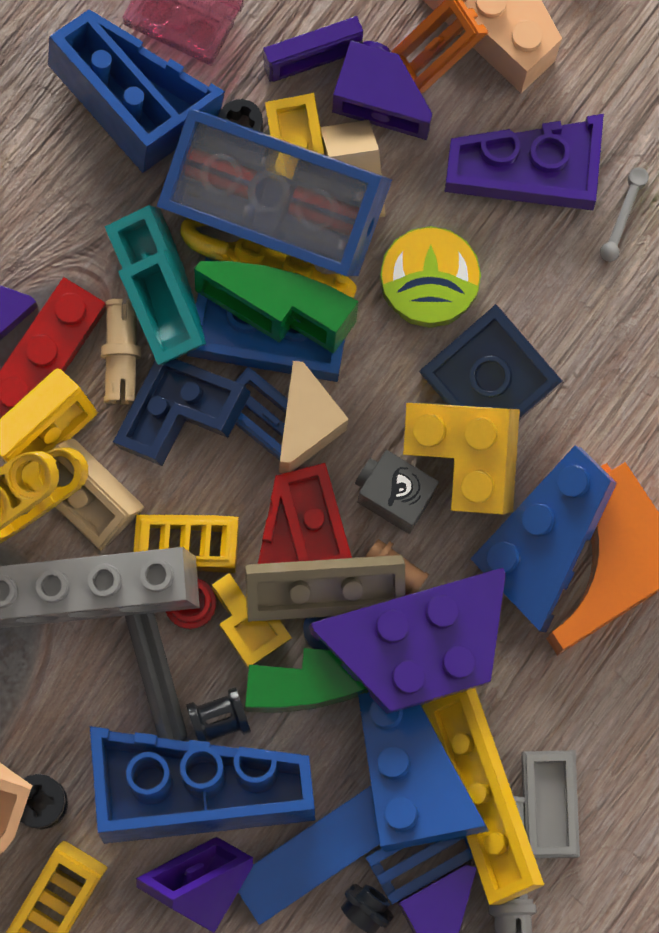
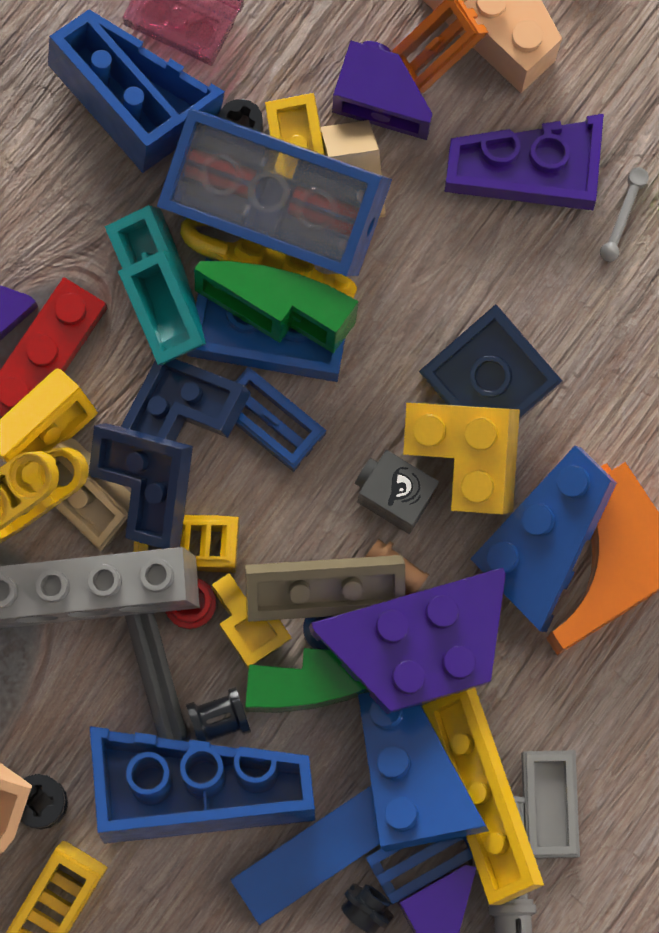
tan pin [101,299,141,405] -> none
dark purple slope [136,837,253,933] -> none
red wing [258,463,352,564] -> none
dark purple tile [263,16,363,82] -> none
tan slope [279,361,349,473] -> none
tile [380,226,481,328] -> none
none -> dark blue plate [88,423,193,549]

